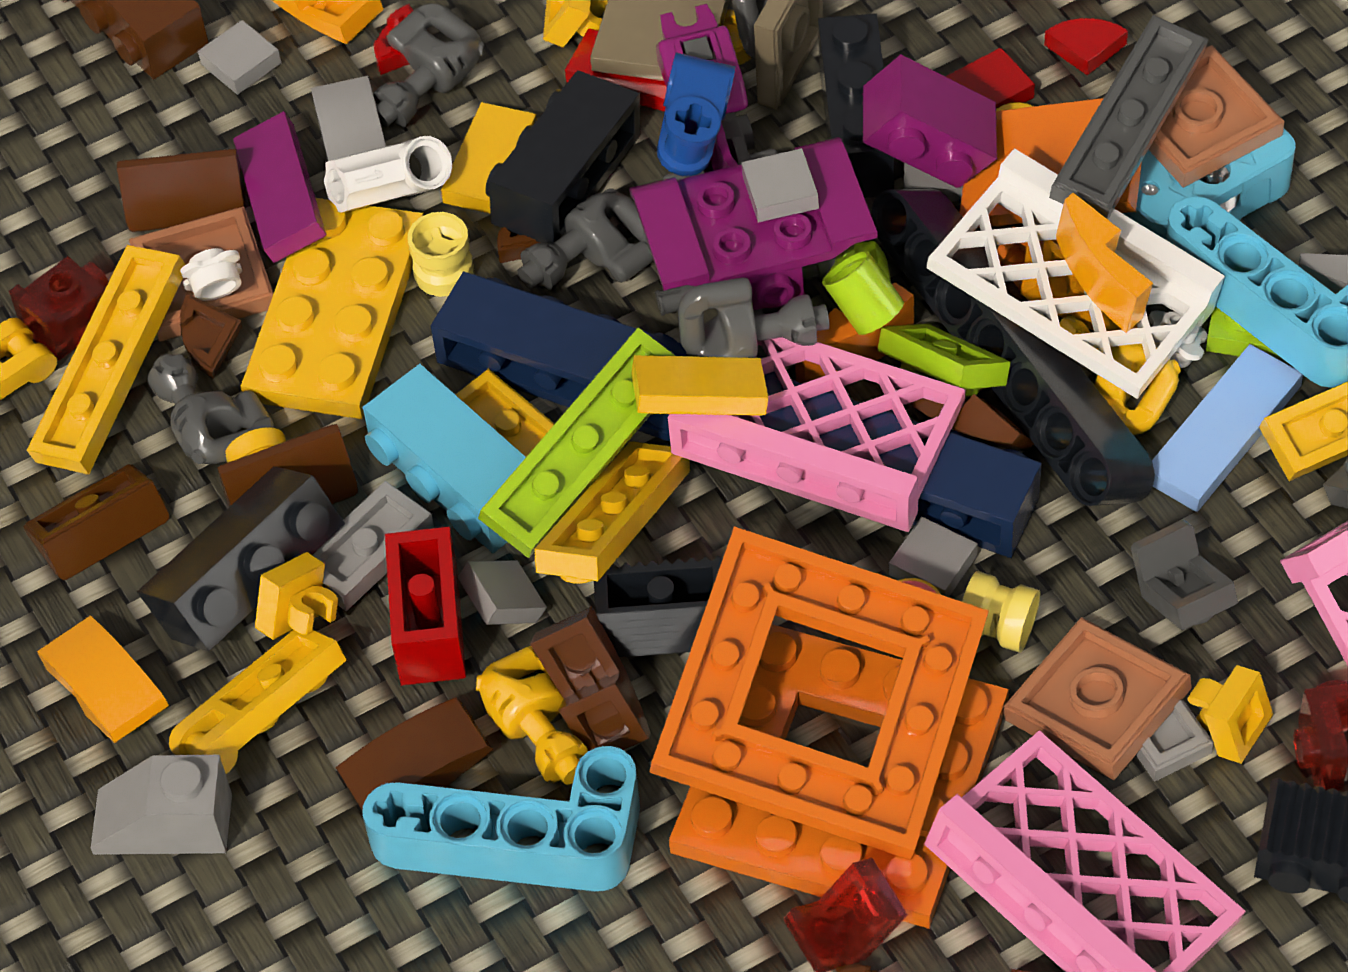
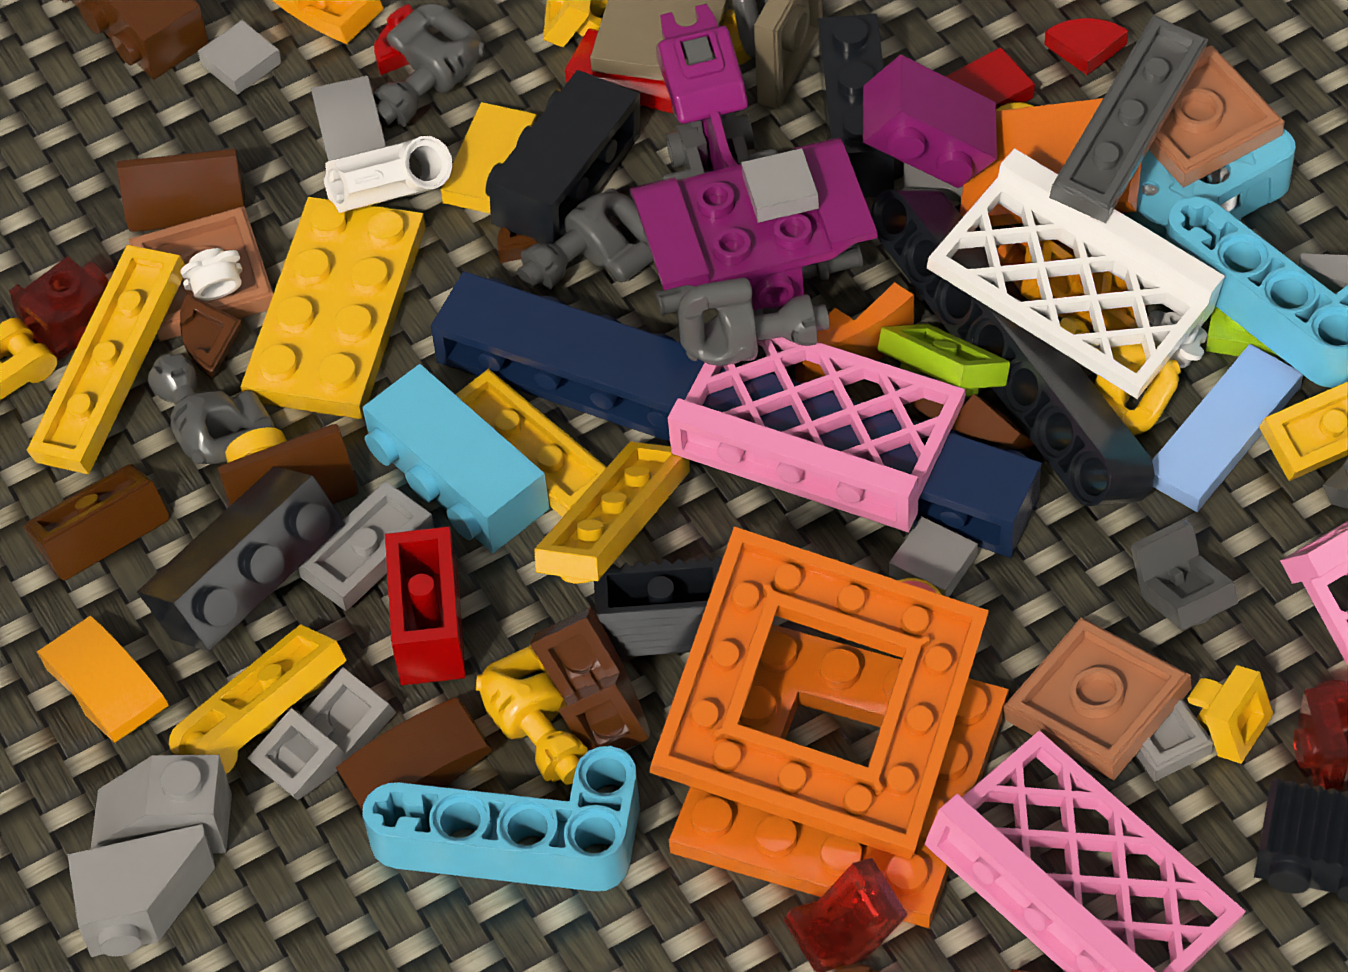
magenta tile [233,111,326,263] -> none
yellow tile [255,552,338,640] -> none
light yellow wheel [408,212,474,297] -> none
light grey tile [458,560,547,625] -> none
lime plate [478,327,675,558] -> none
yellow tile [631,355,768,416] -> none
blue piece [657,53,736,176] -> none
lime piece [822,241,904,335] -> none
light yellow wheel [962,571,1041,653] -> none
light orange slope [1056,193,1153,333] -> none
none -> light grey slope [67,824,215,957]
none -> light grey slope [247,667,396,801]

